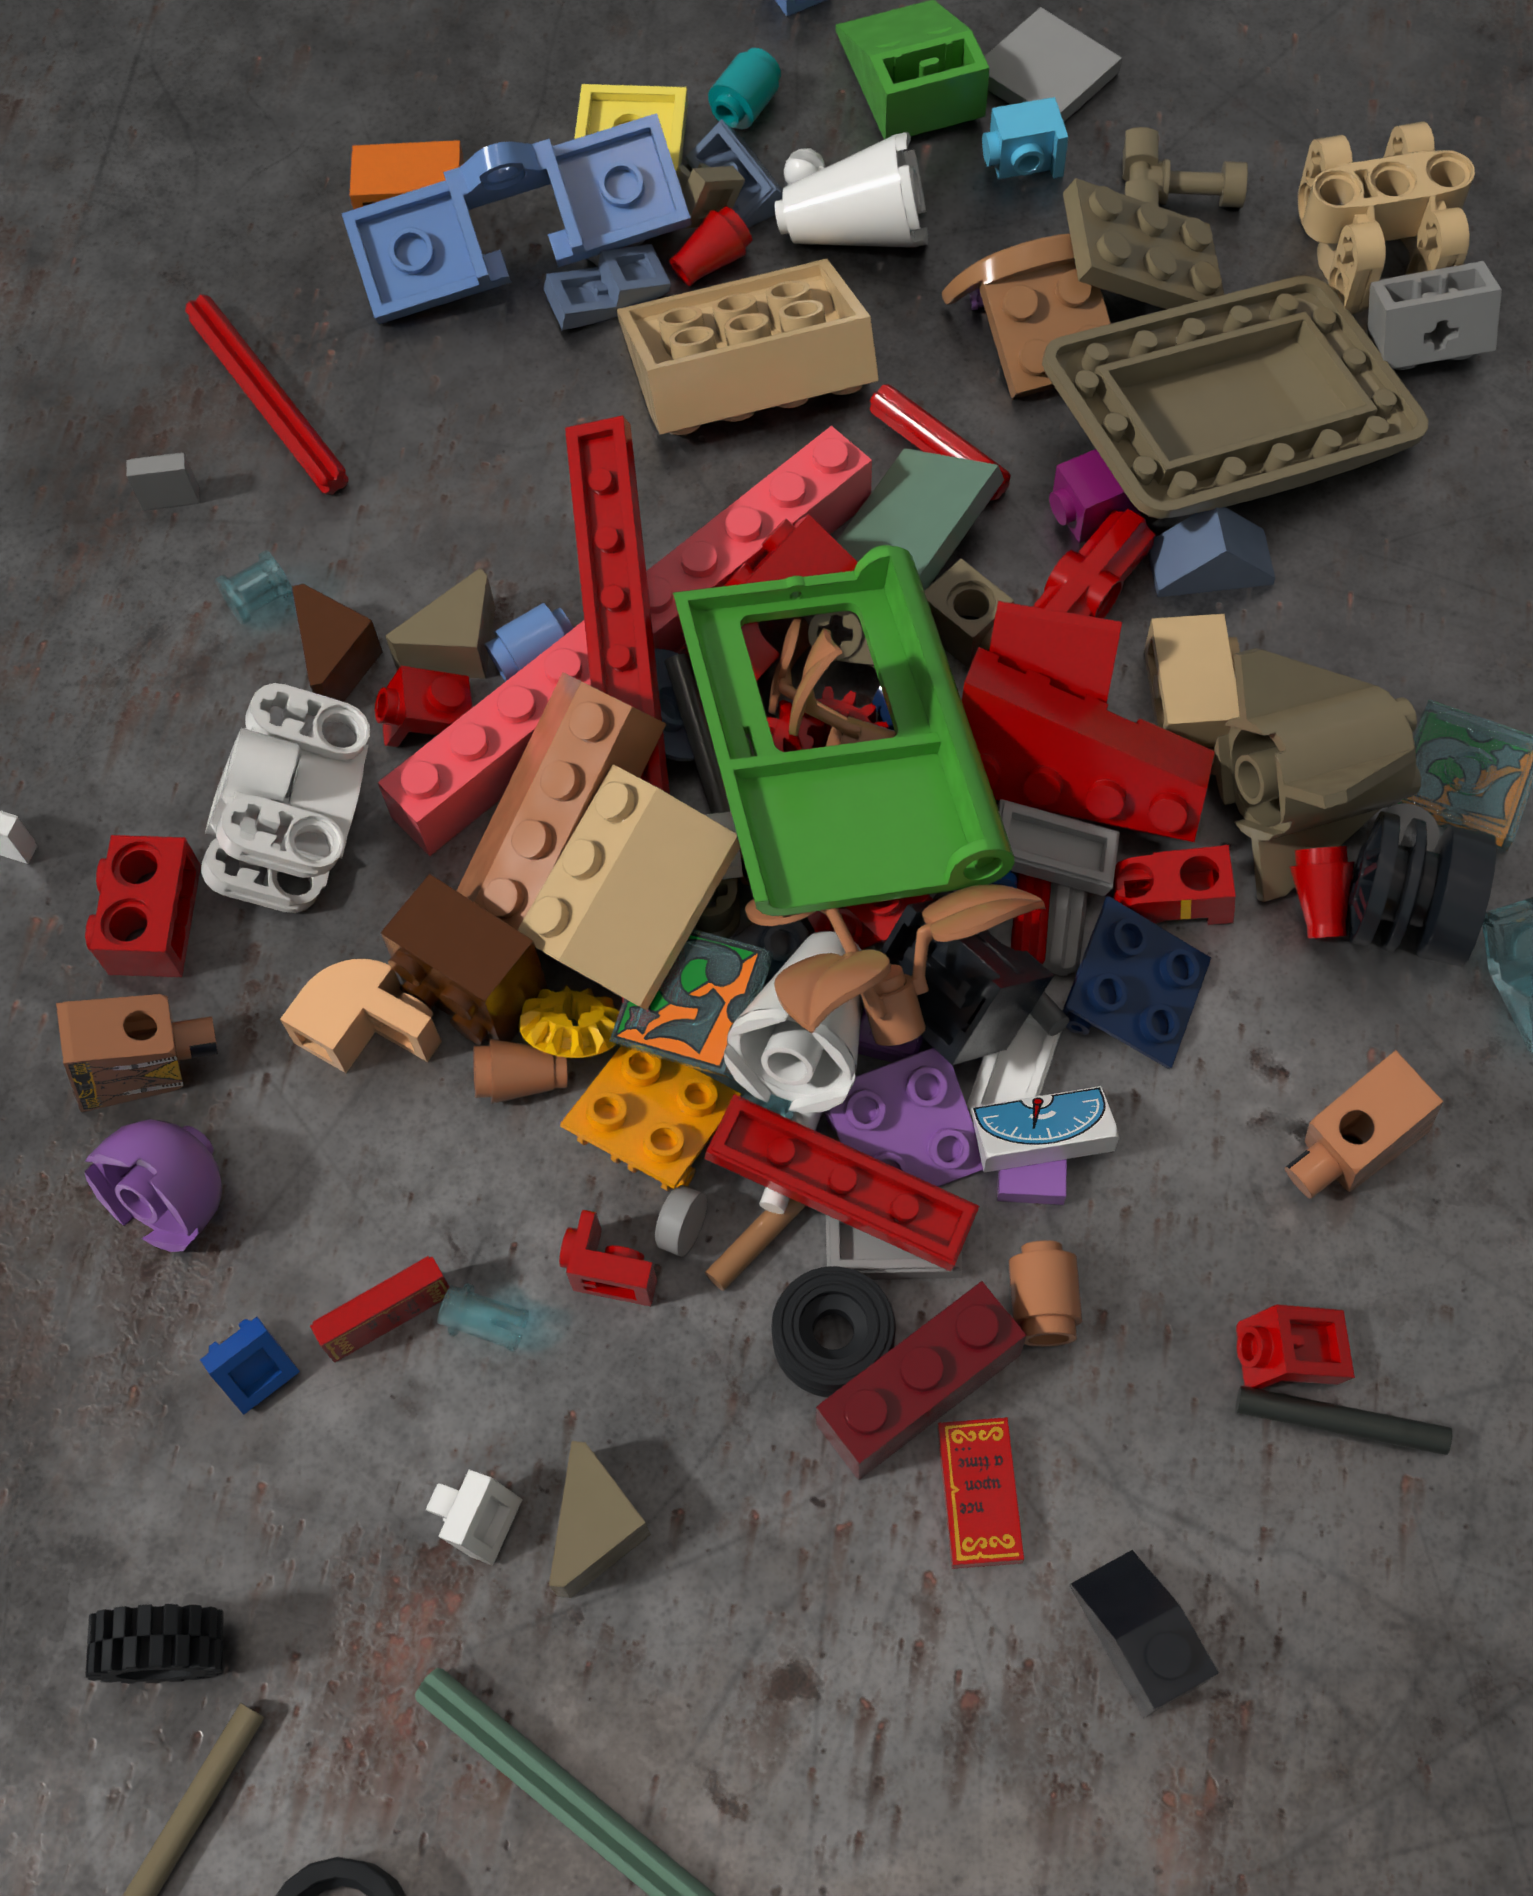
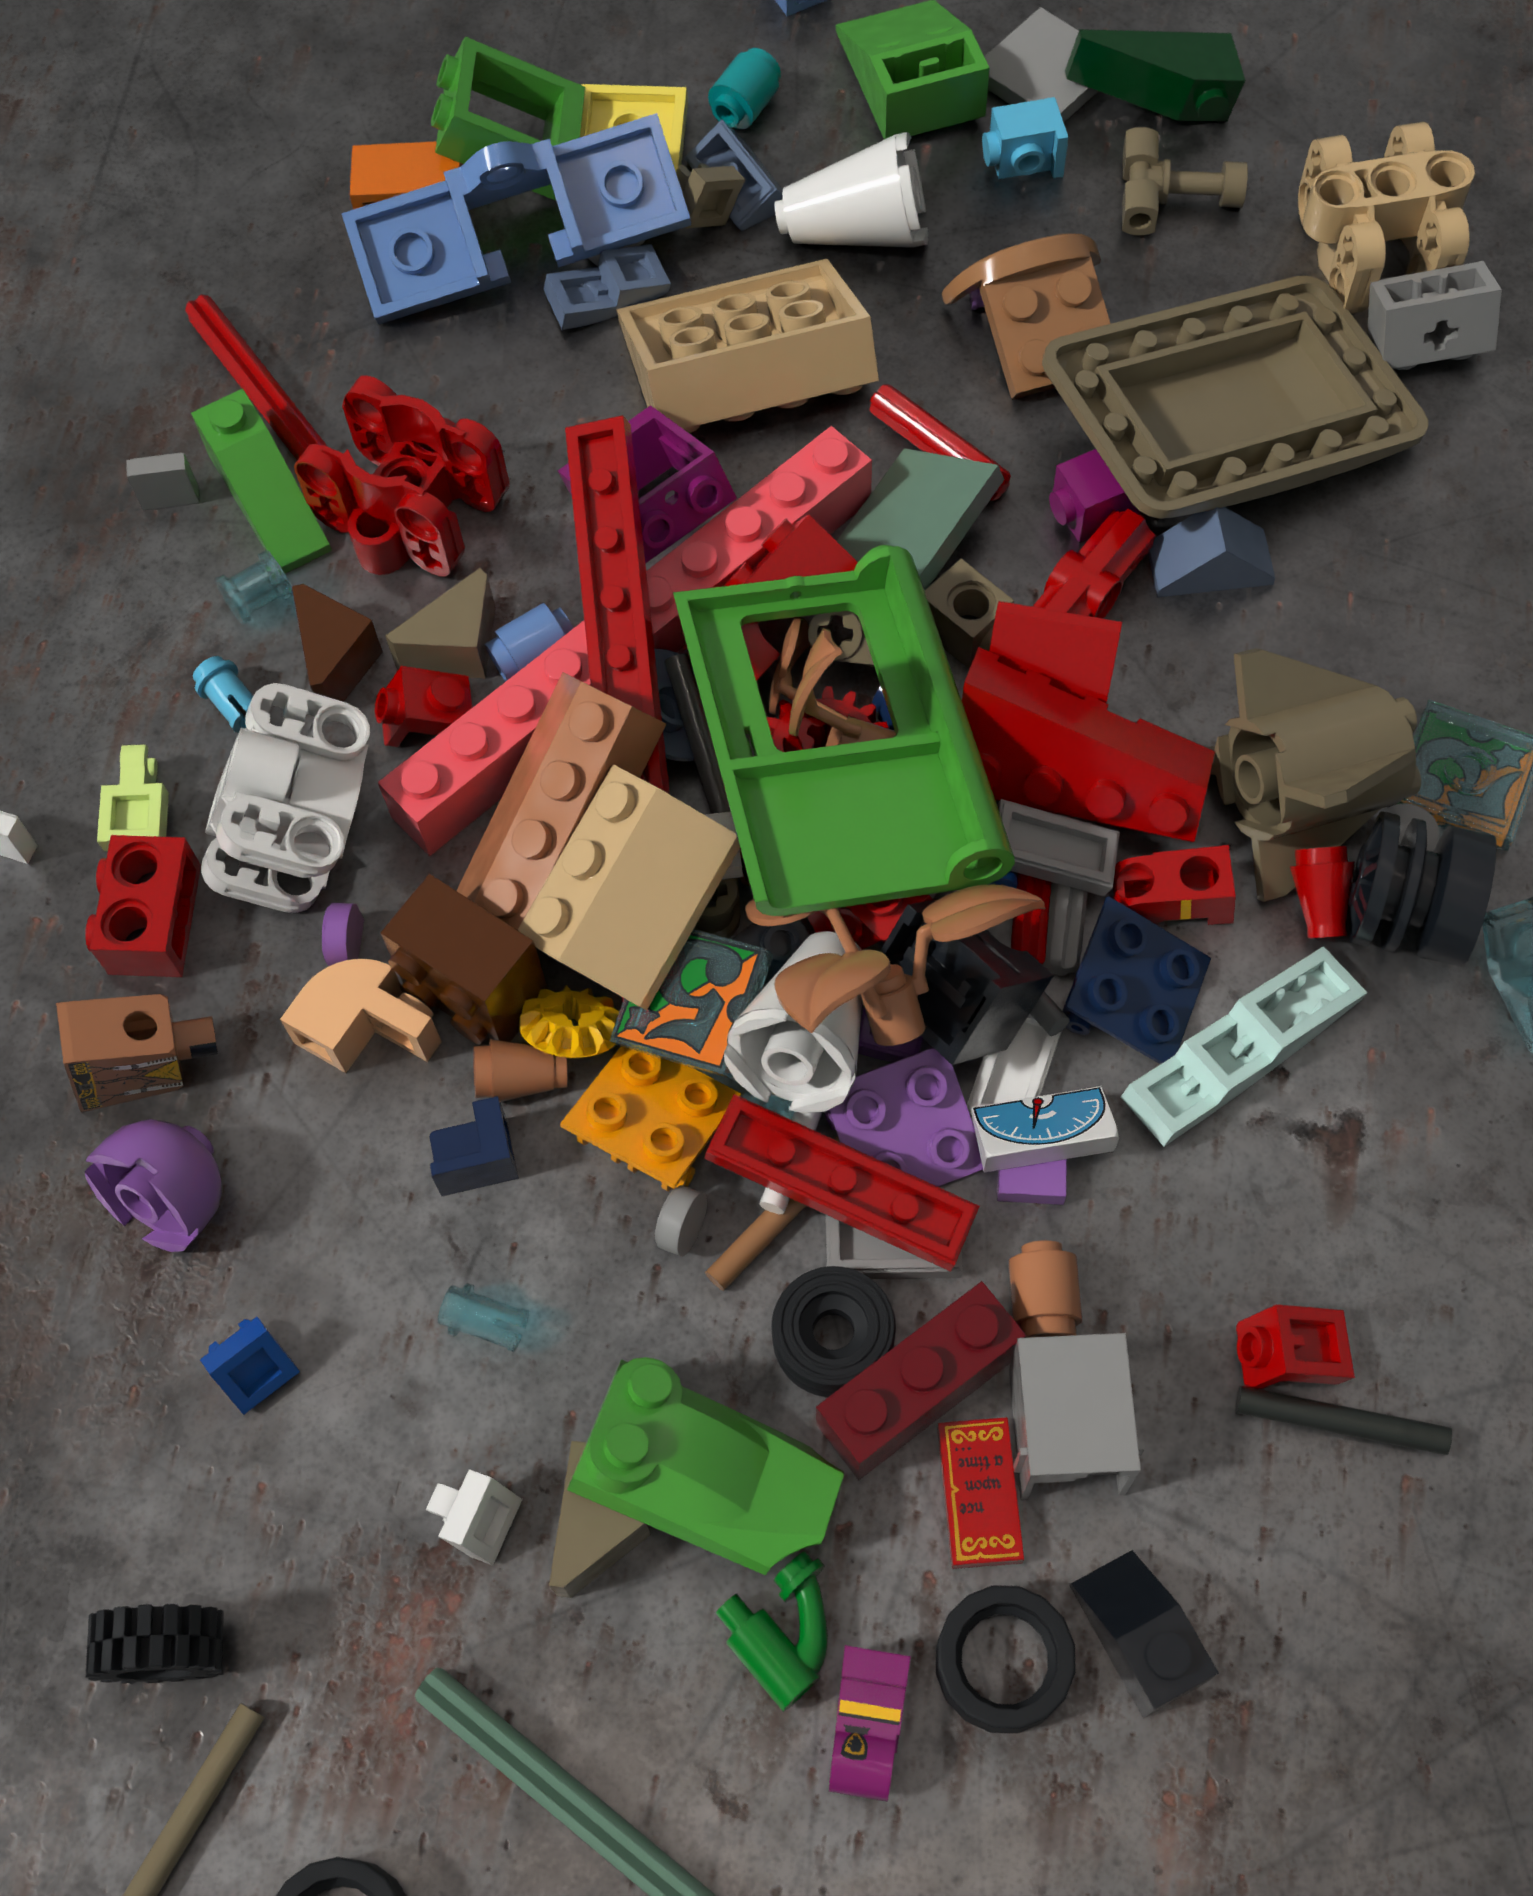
red tile [310,1256,454,1363] -> none
red bracket [559,1210,657,1307] -> none
red cone [670,206,752,286] -> none
white hinge [784,148,826,187] -> none
dark tan plate [1063,178,1225,309] -> none
tan brick [1144,614,1240,748] -> none
nougat torso [1285,1050,1443,1199] -> none
none -> yellowish green plate [97,744,169,852]
none -> bright green slope [191,388,332,576]
none -> medium azure pin [193,656,253,733]
none -> red piece [294,375,510,577]
none -> medium lavender tile [322,903,364,967]
none -> dark blue panel [429,1096,519,1196]
none -> bright green window [431,36,585,201]
none -> magenta window [558,405,737,564]
none -> bright green slope [567,1357,845,1575]
none -> green plant [715,1551,828,1712]
none -> magenta leg [829,1645,911,1802]
none -> black tyre [936,1585,1076,1734]
none -> light grey piece [1009,1333,1145,1500]
none -> dark green slope [1065,29,1246,121]
none -> light aqua slope [1120,946,1368,1147]

